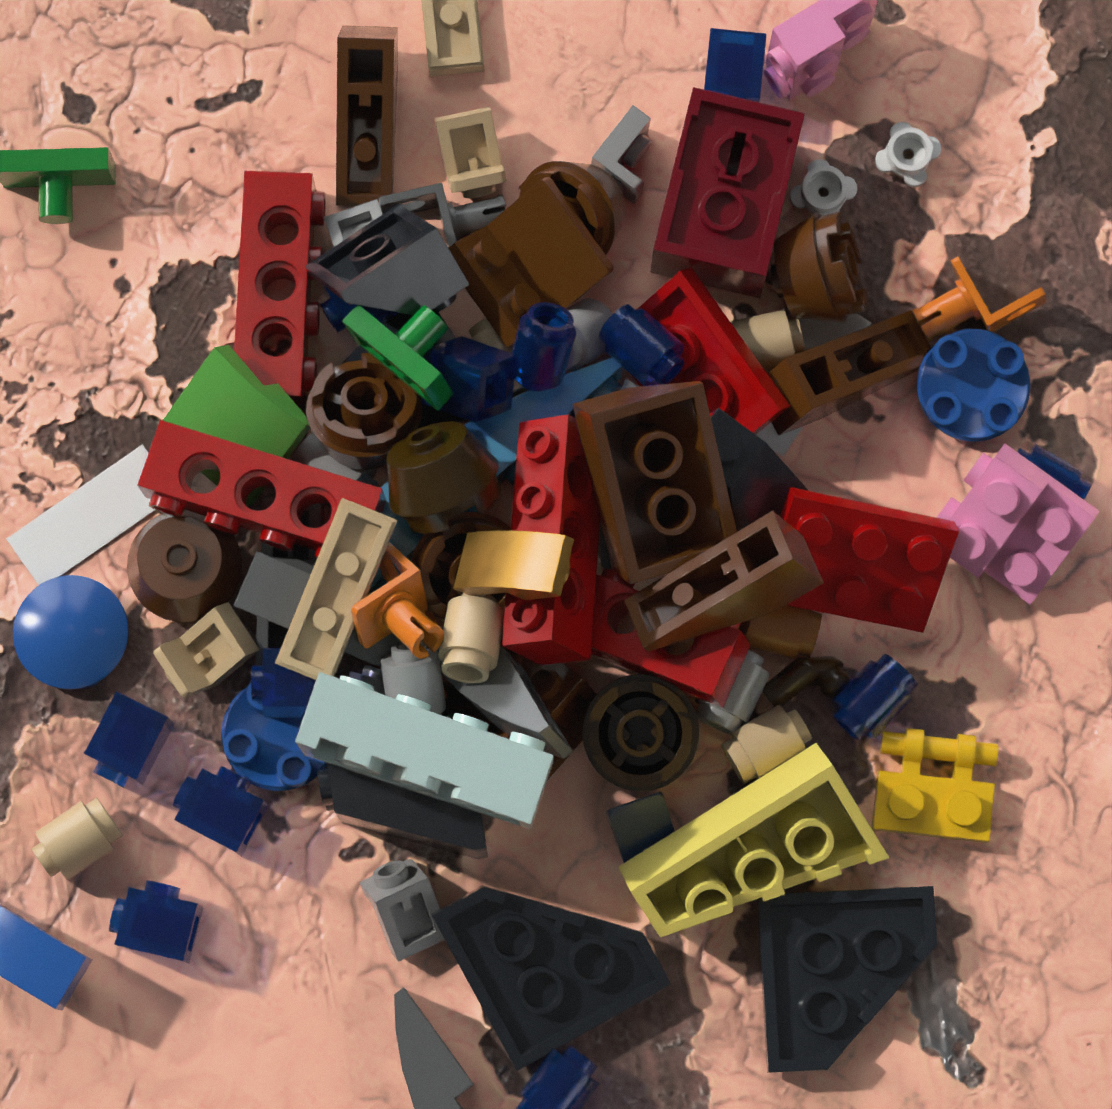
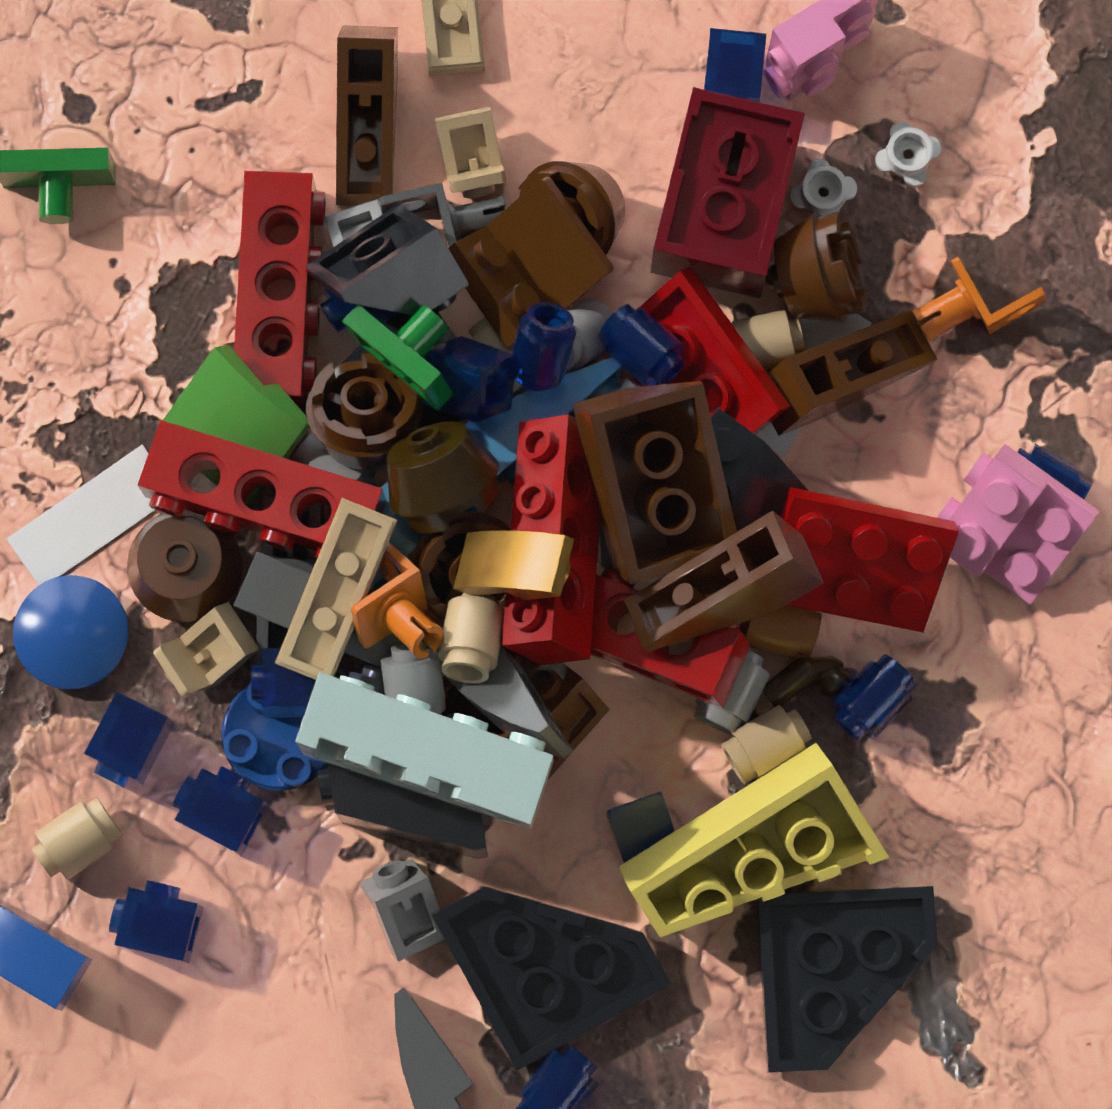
dark brown cone [582,674,699,791] -> none
light grey bracket [591,105,652,204] -> none
yellow plate [872,728,999,843] -> none
blue dish [917,329,1031,442] -> none

